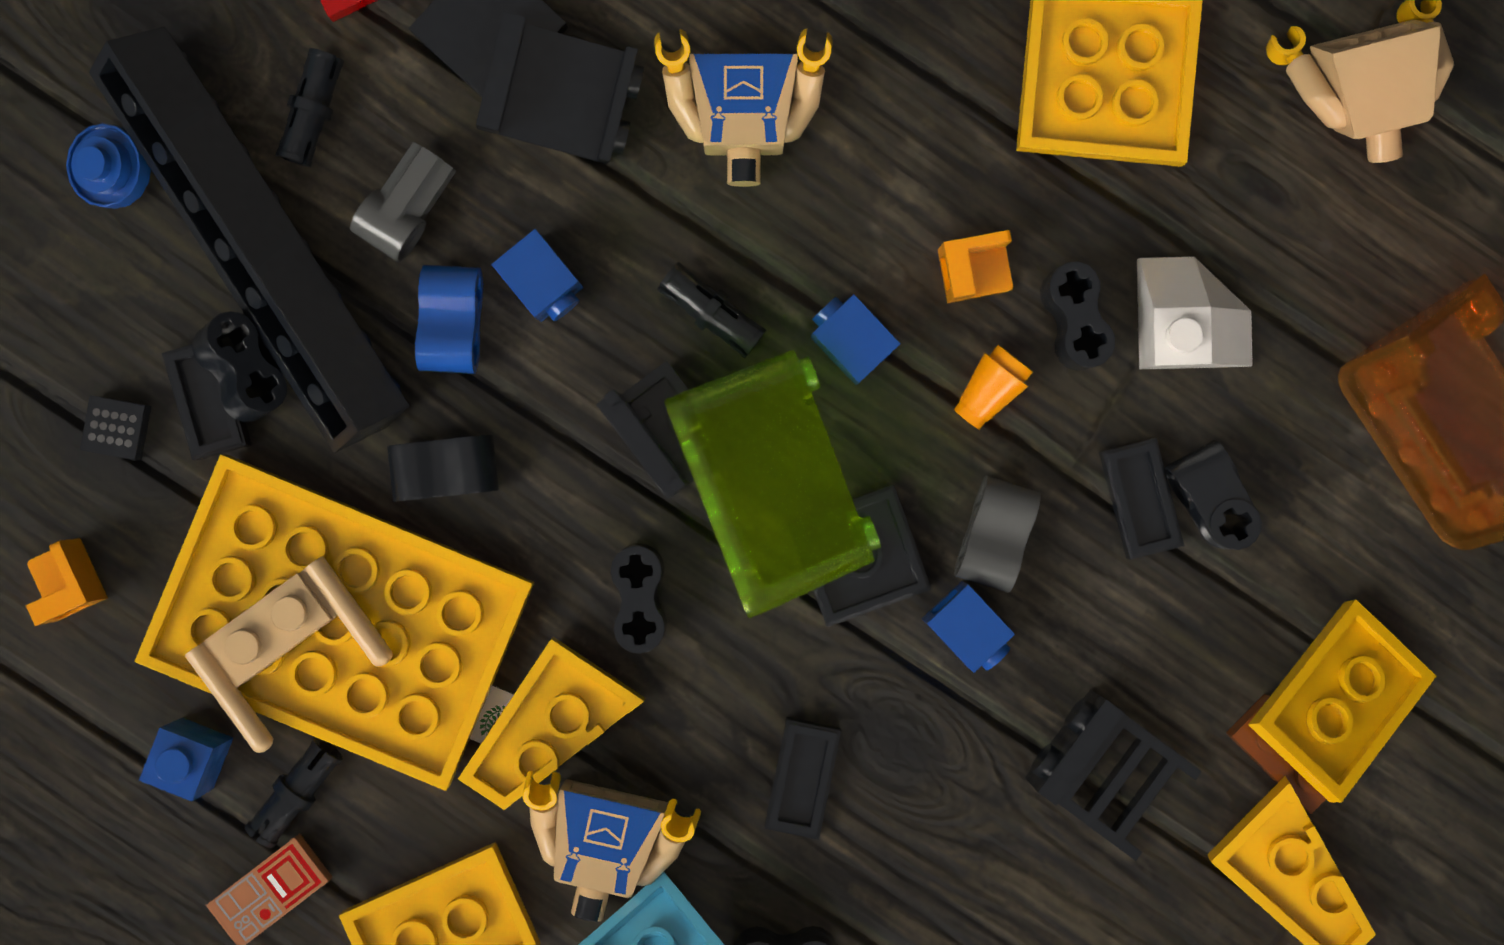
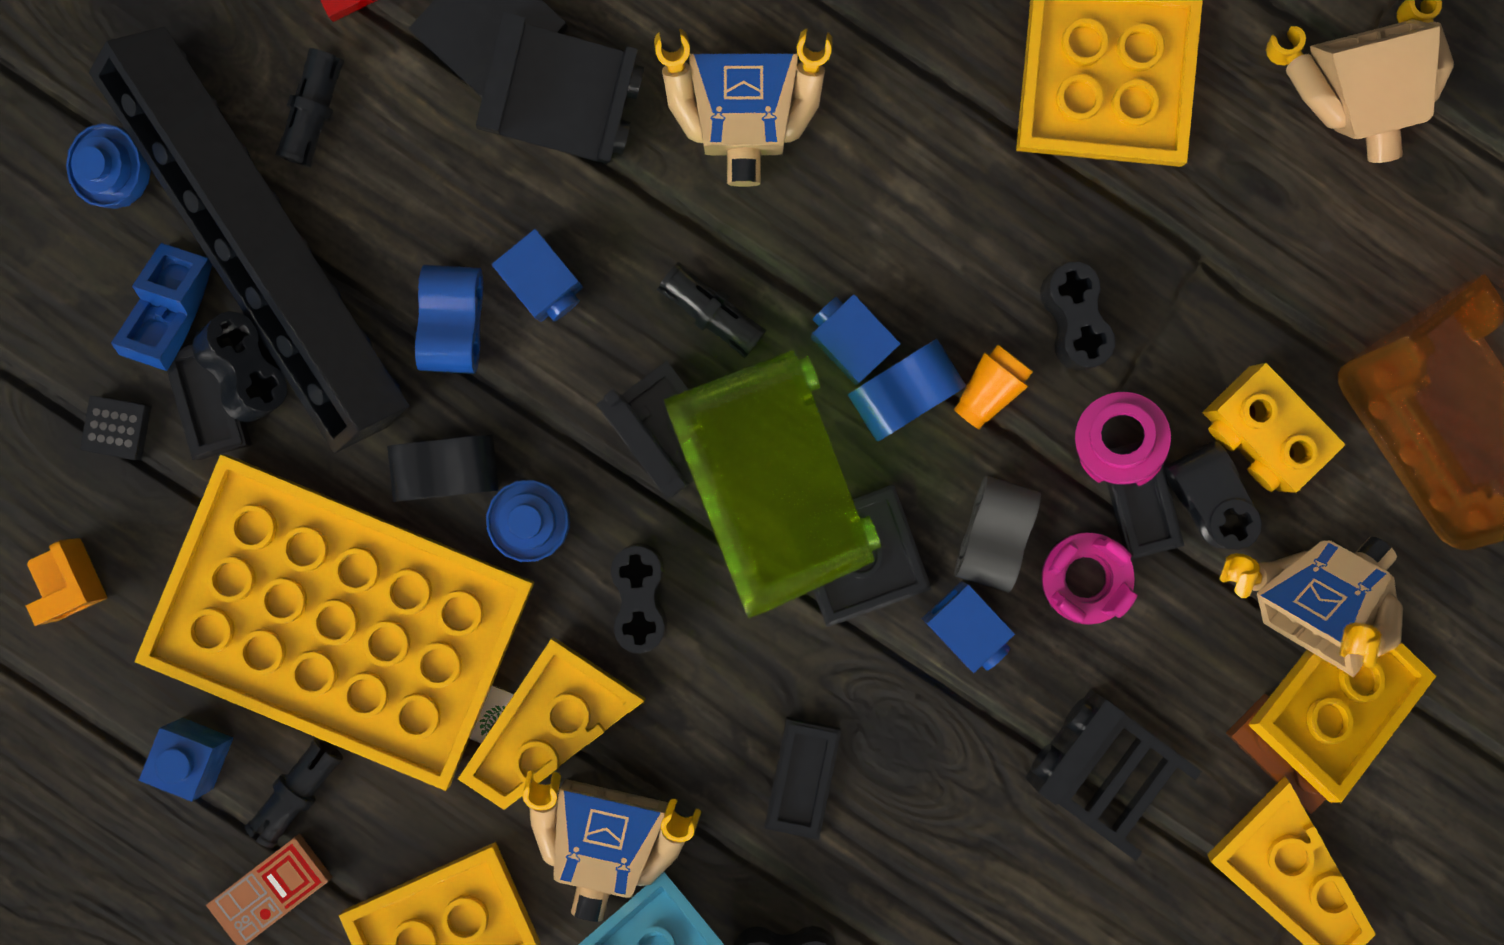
tan plate [185,556,392,753] -> none
dark grey piece [350,141,456,262] -> none
light orange panel [937,230,1013,303] -> none
white slope [1137,257,1253,369] -> none
none -> blue slope [111,243,212,371]
none -> blue plate [486,480,570,562]
none -> blue axle [847,339,967,442]
none -> dark pink piece [1041,532,1137,624]
none -> dark pink piece [1075,392,1171,487]
none -> yellow brick [1202,363,1346,493]
none -> torso [1219,536,1403,677]

